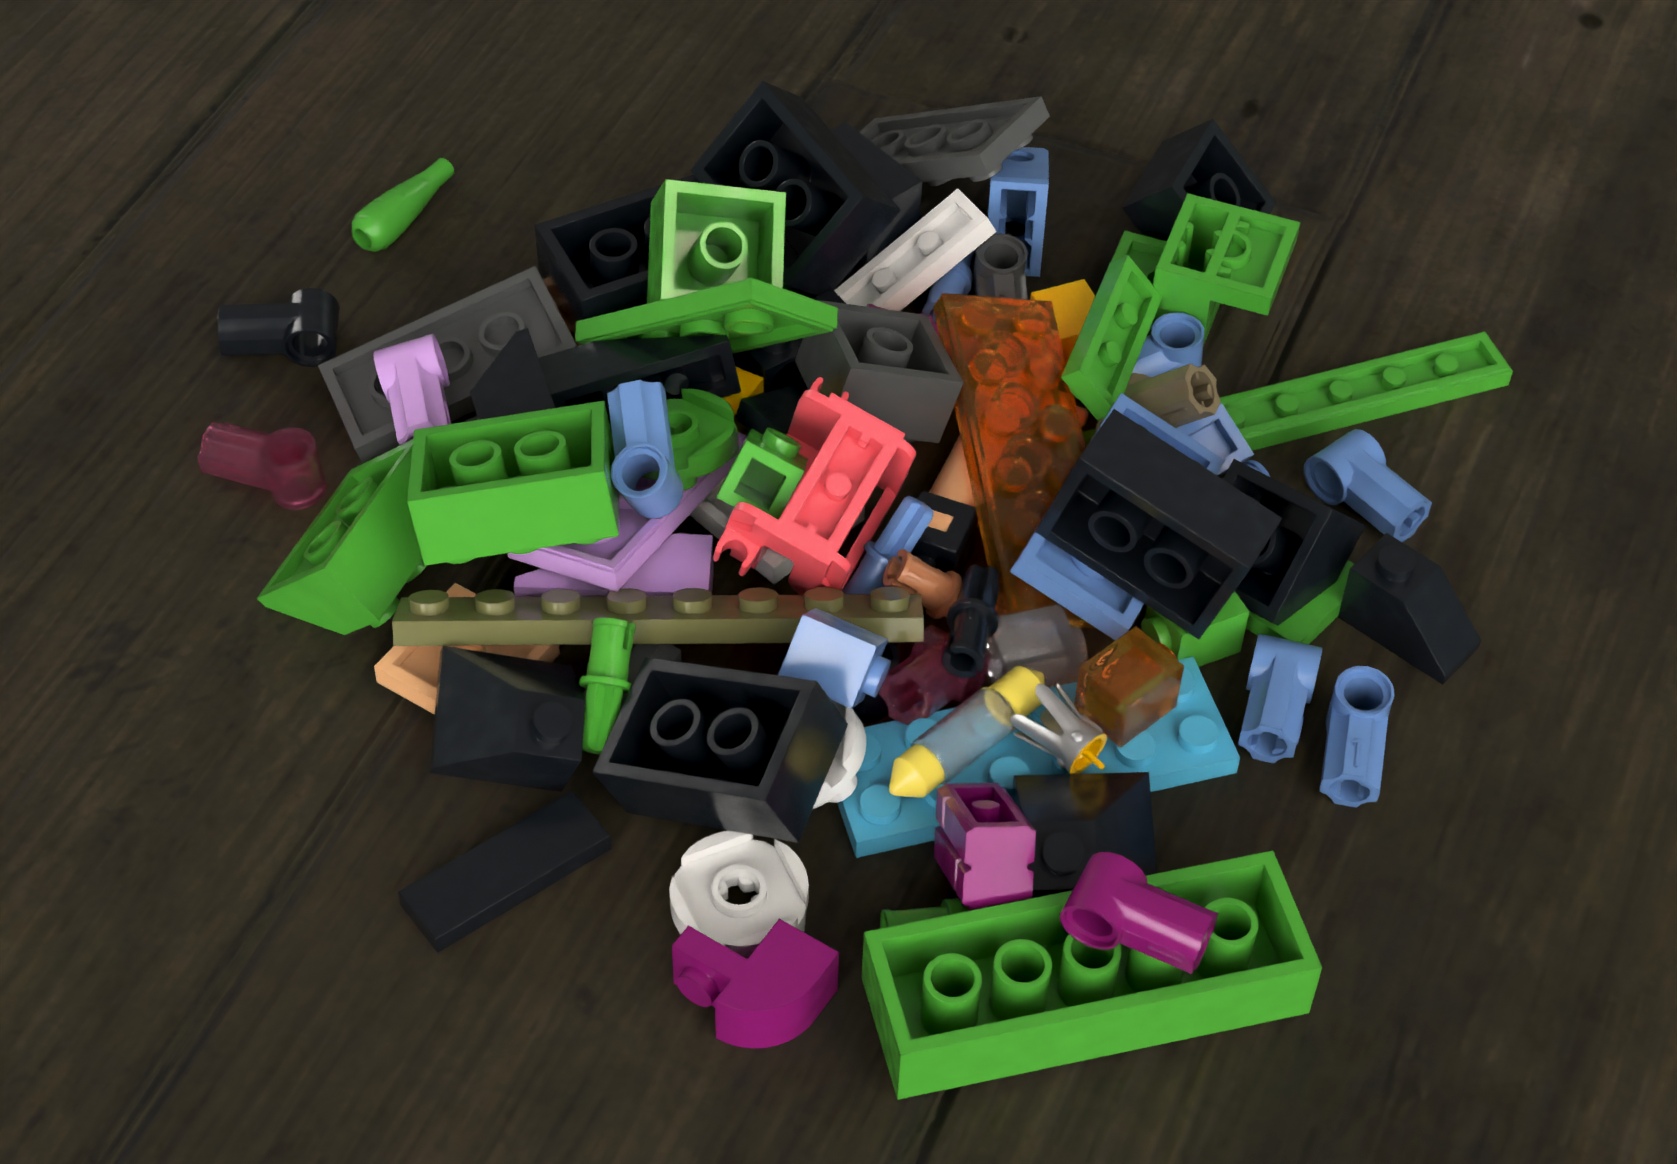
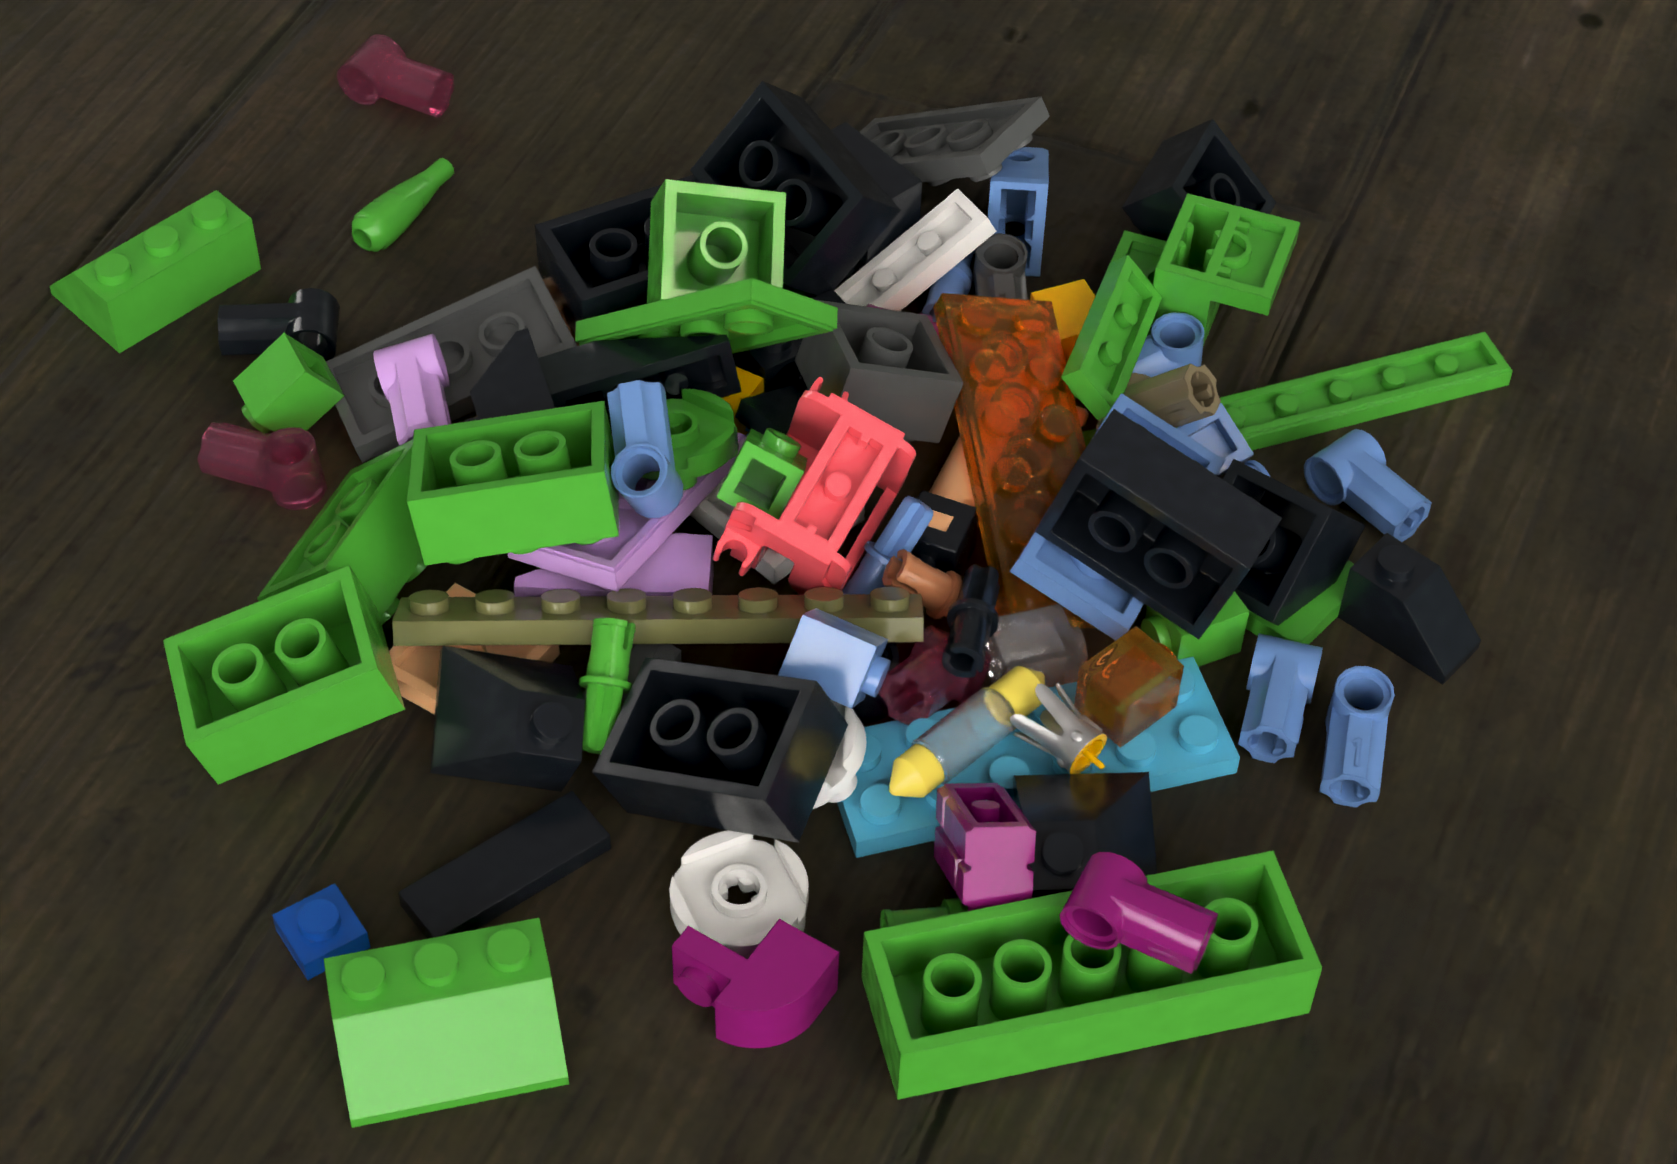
none -> bright green slope [49,190,261,353]
none -> bright green brick [163,565,405,785]
none -> bright green brick [233,333,345,443]
none -> blue plate [272,883,371,980]
none -> slope [324,918,569,1128]
none -> clear pink piece [337,34,454,118]

